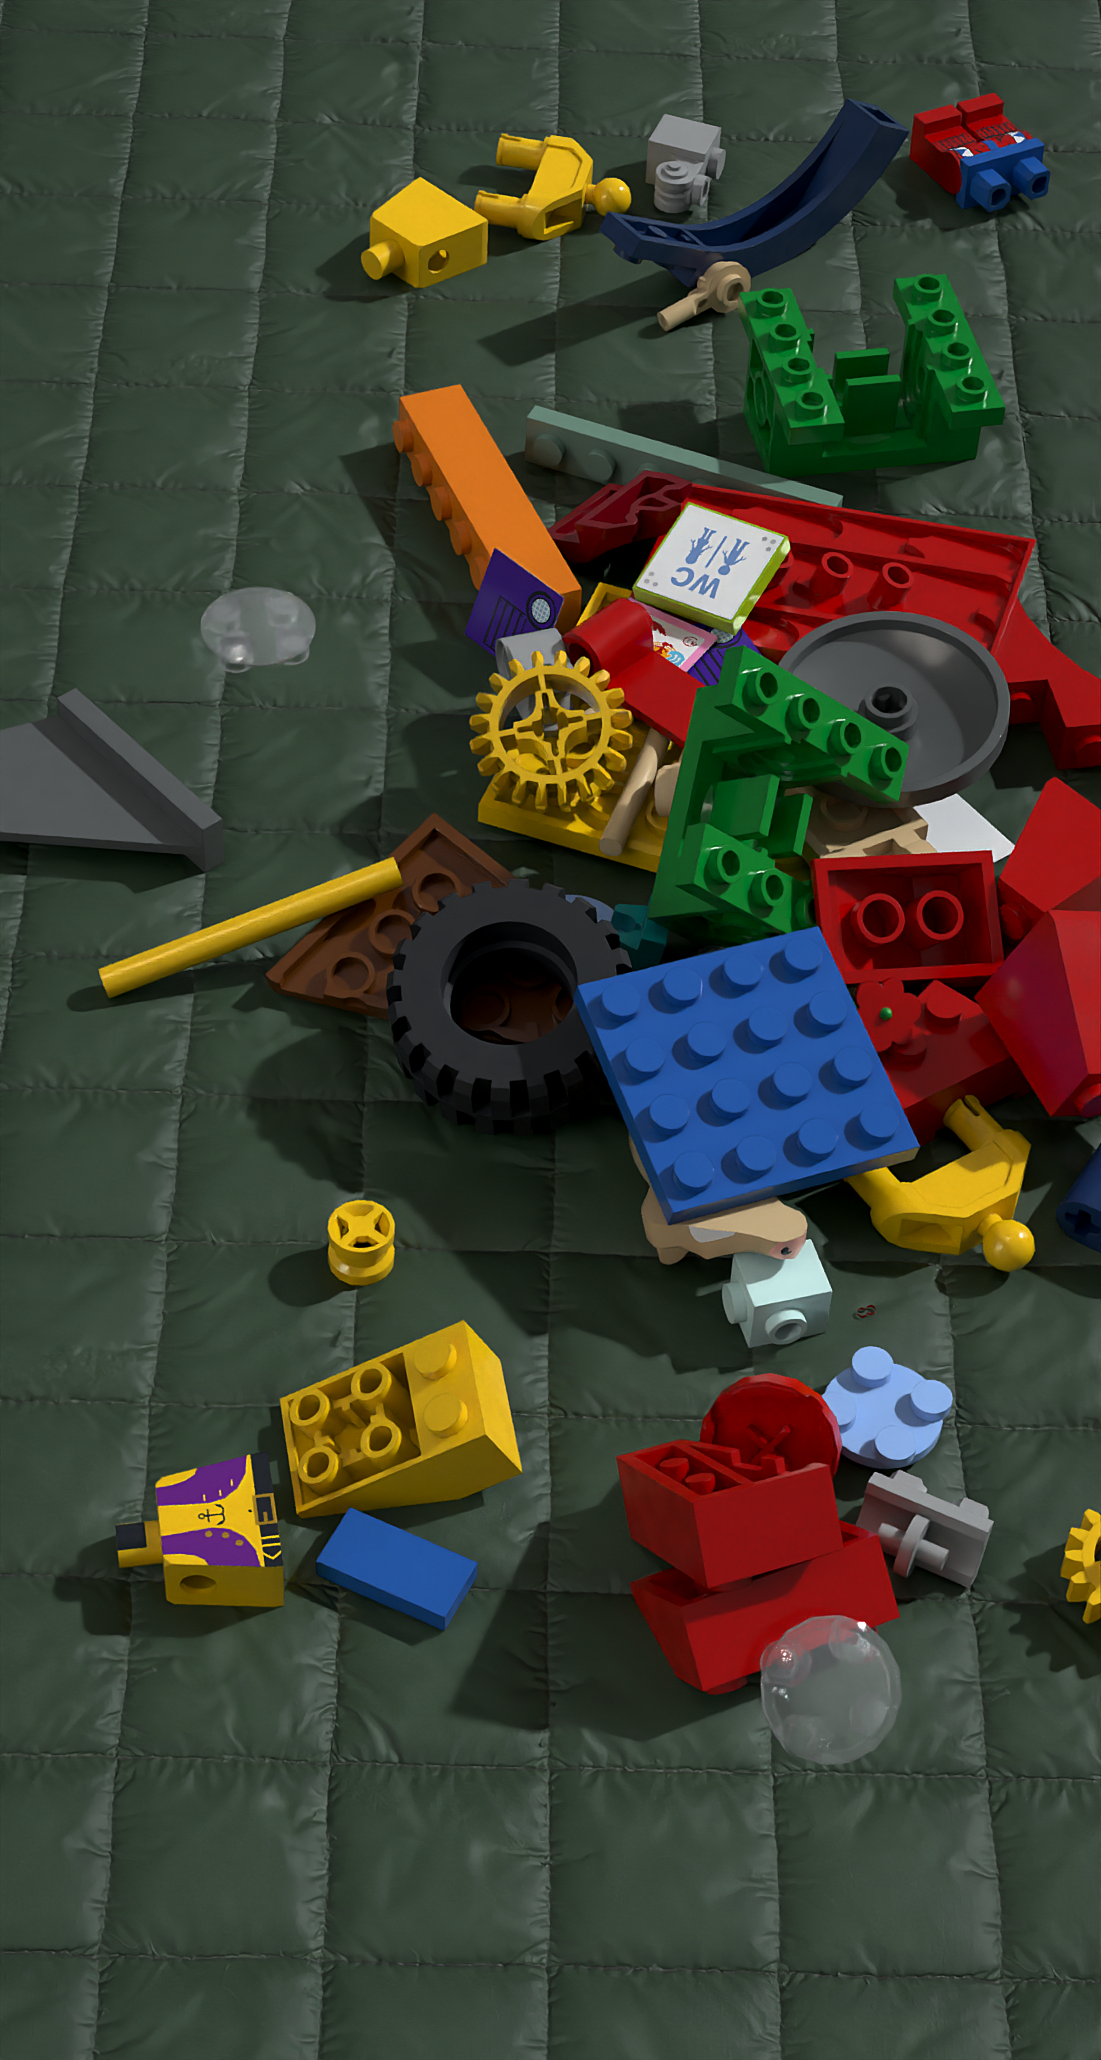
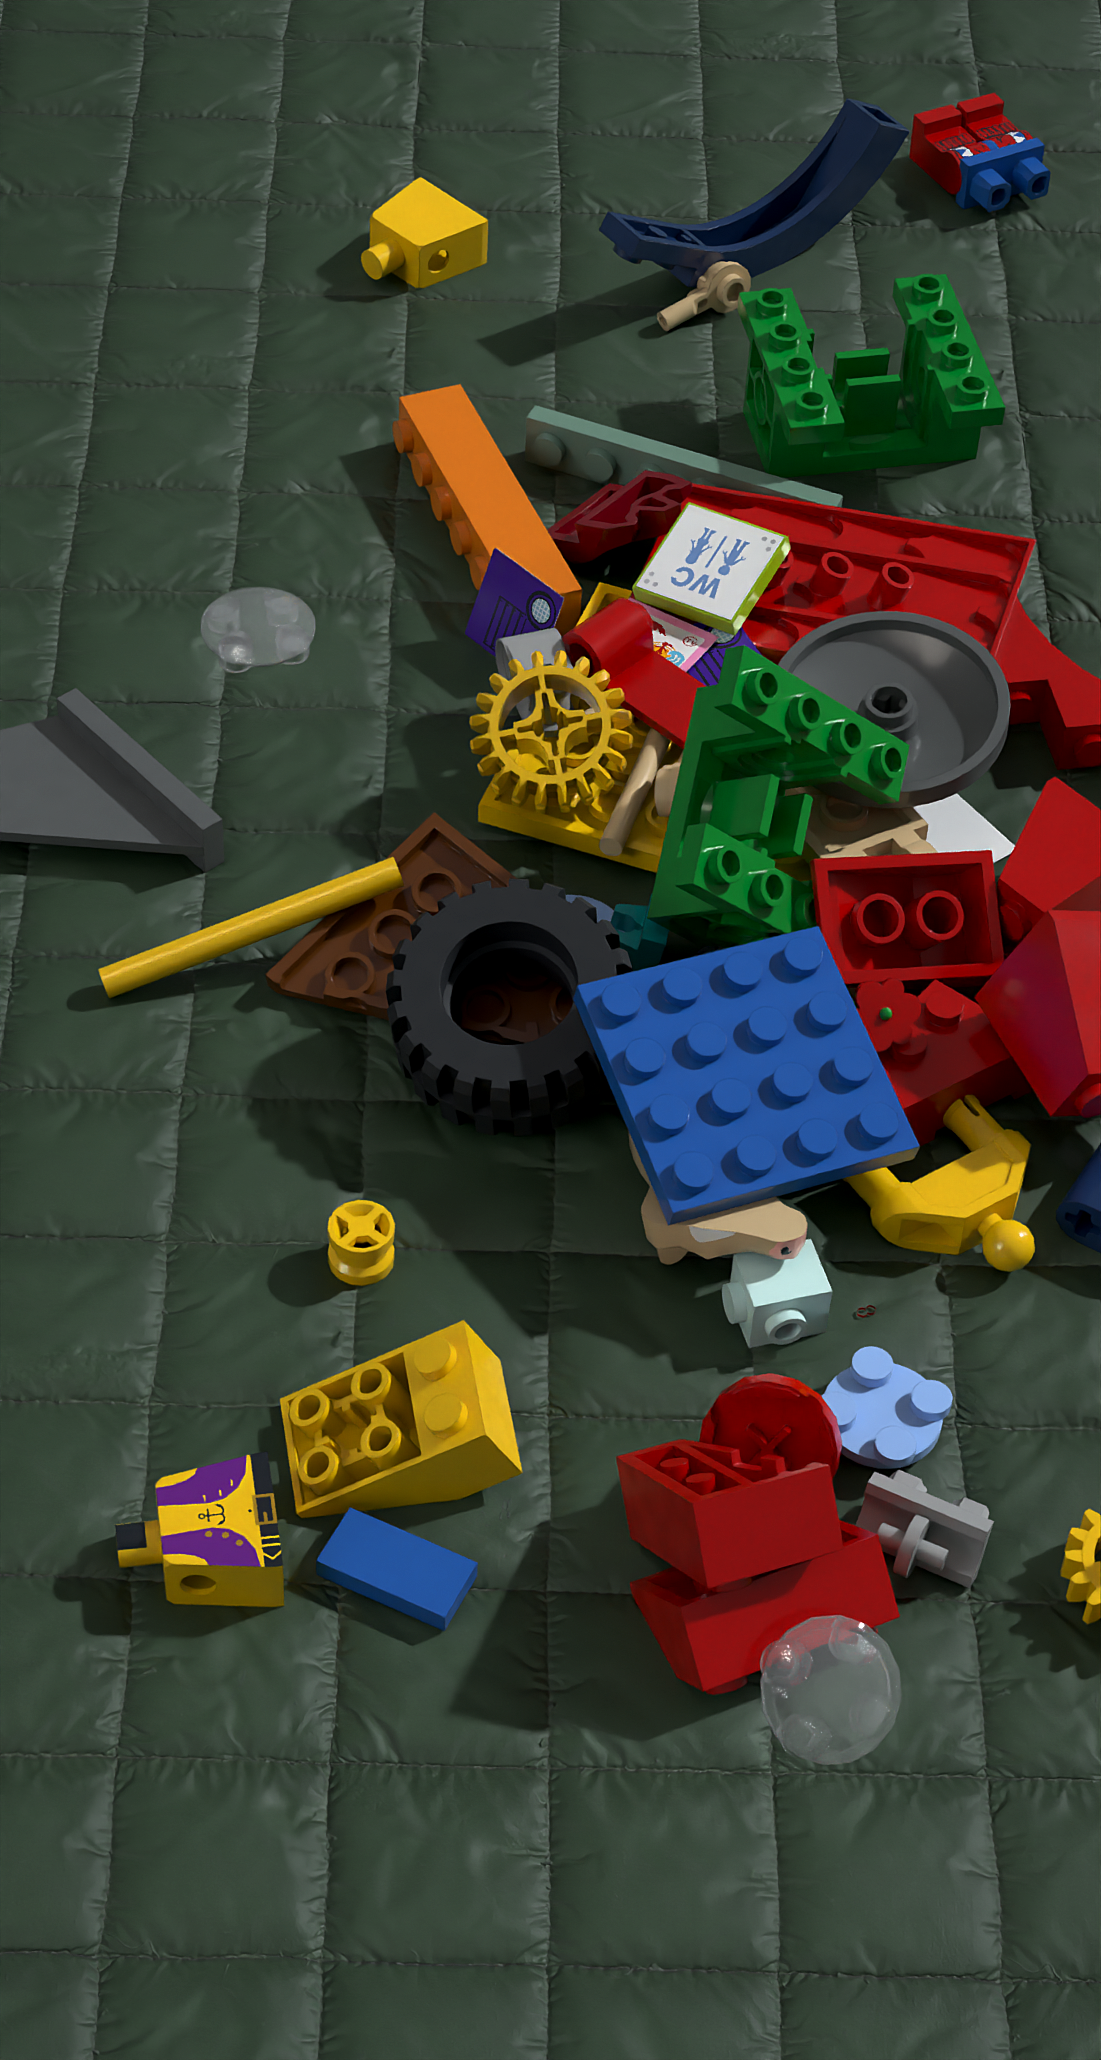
yellow connector [474,133,631,241] -> none
light grey brick [645,114,726,213] -> none

